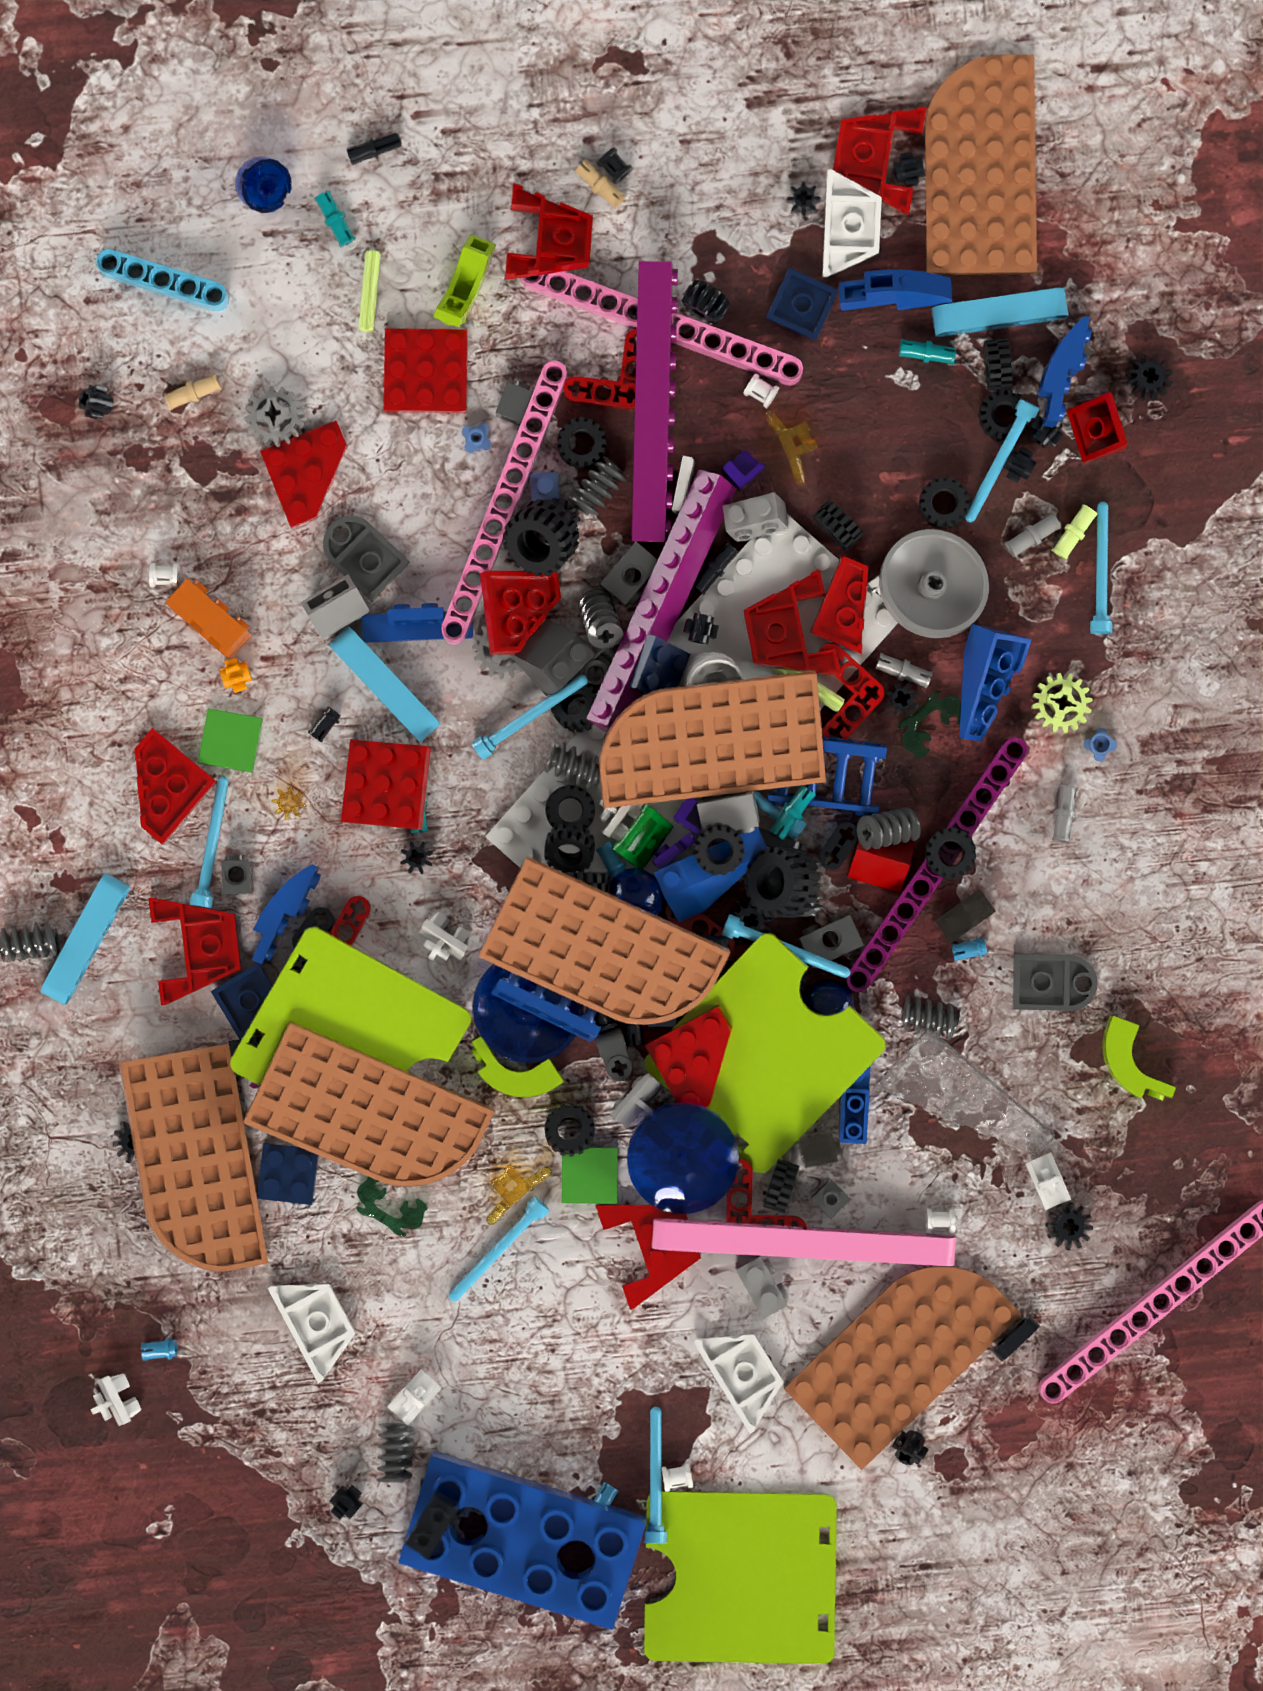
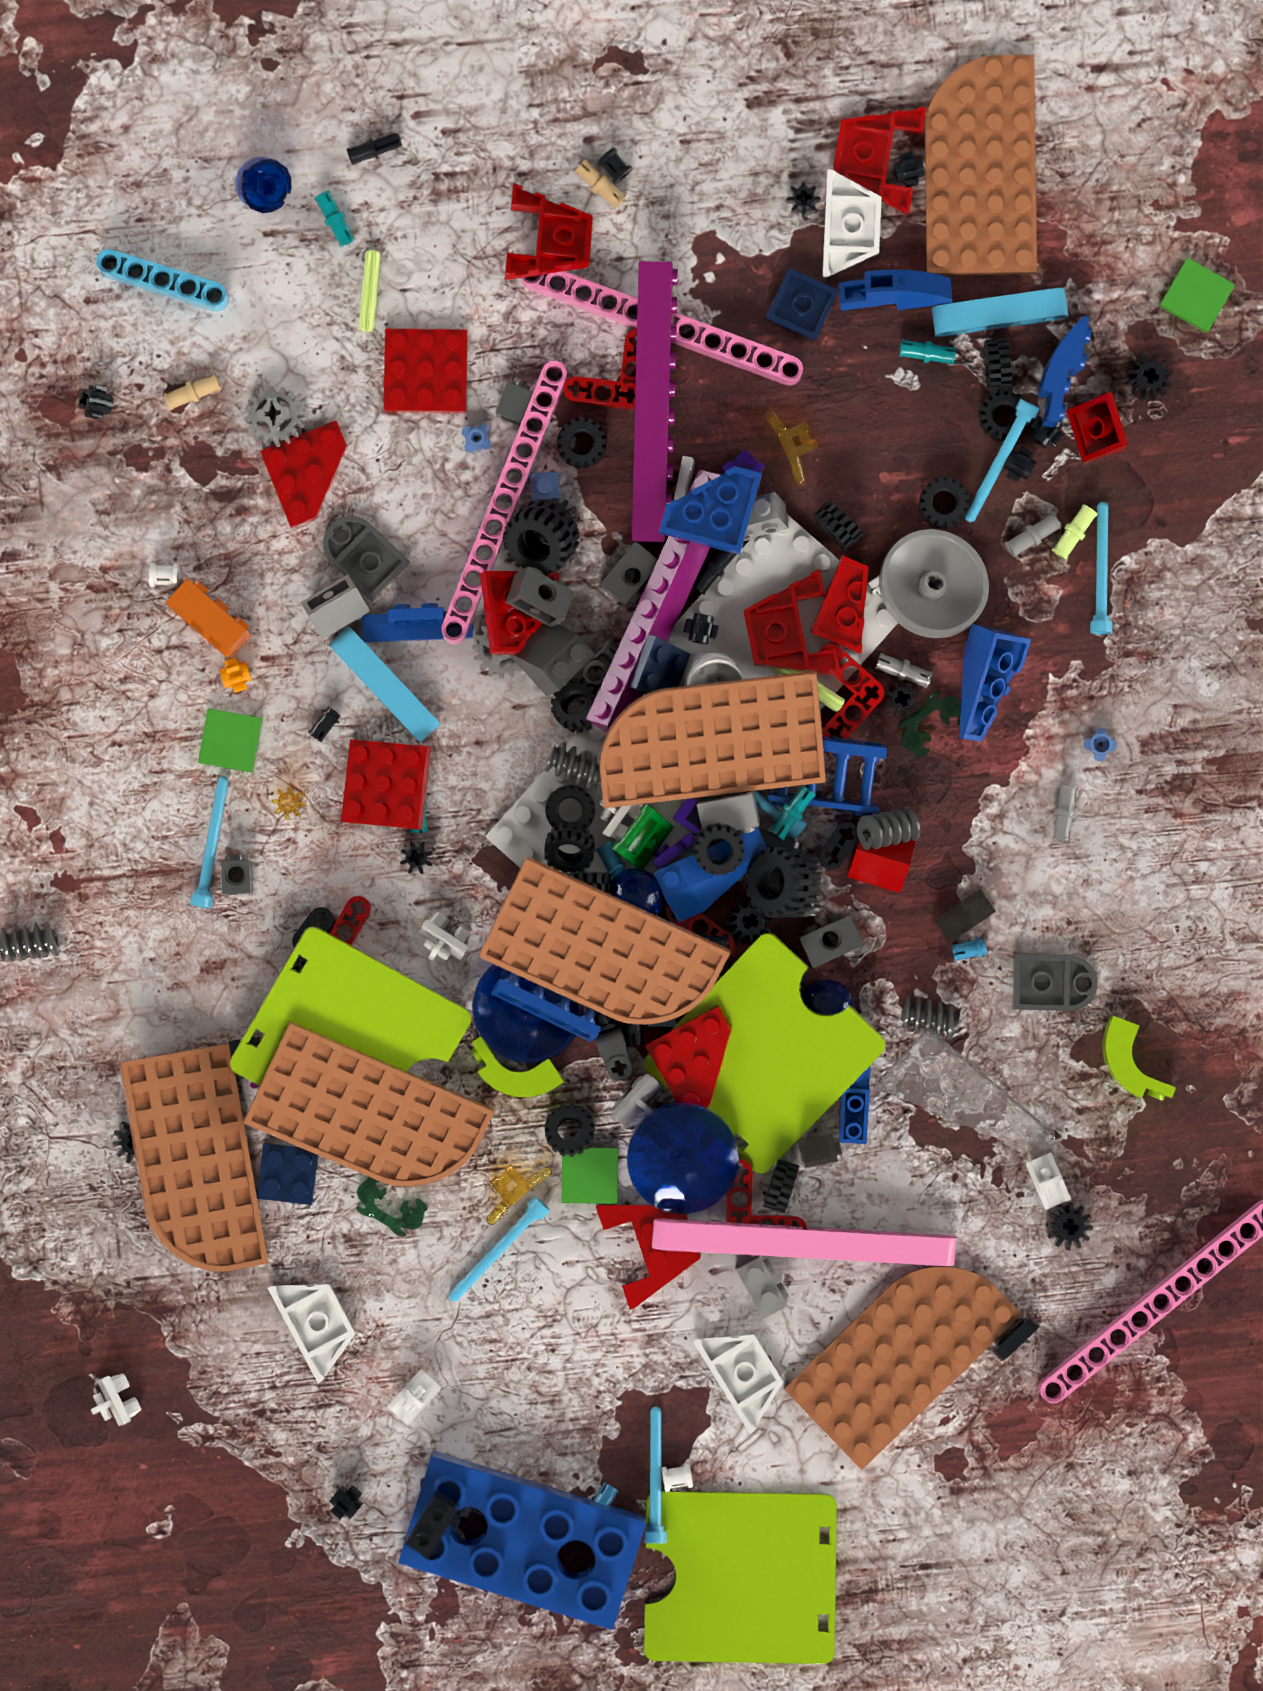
medium azure beam [40,873,130,1005] -> none
red plate [134,728,217,845] -> none
dark azure pin [141,1337,178,1361] -> none
red wing [148,898,242,1006] -> none
dark blue plate [211,963,273,1039] -> none
blue slope [252,865,321,965] -> none
dark grey piece [377,1423,414,1483] -> none
lime arch [433,234,496,327] -> none
medium azure piece [472,675,588,760] -> none
dark grey piece [567,455,627,516] -> none
dark grey piece [578,589,623,649] -> none
black gear [681,280,730,324] -> none
medium azure piece [721,914,850,978] -> none
white bush [744,373,779,408] -> none
dark grey brick [810,1178,851,1219] -> none
magenta beam [845,738,1027,992] -> none
black gear [892,1430,929,1465] -> none
black tyre [925,828,976,878] -> none
white bush [925,1208,956,1234] -> none
yellowish green gear [1031,673,1093,734] -> none
none -> dark grey brick [505,567,574,627]
none -> blue plate [659,466,762,555]
none -> bright green tile [1159,257,1235,334]

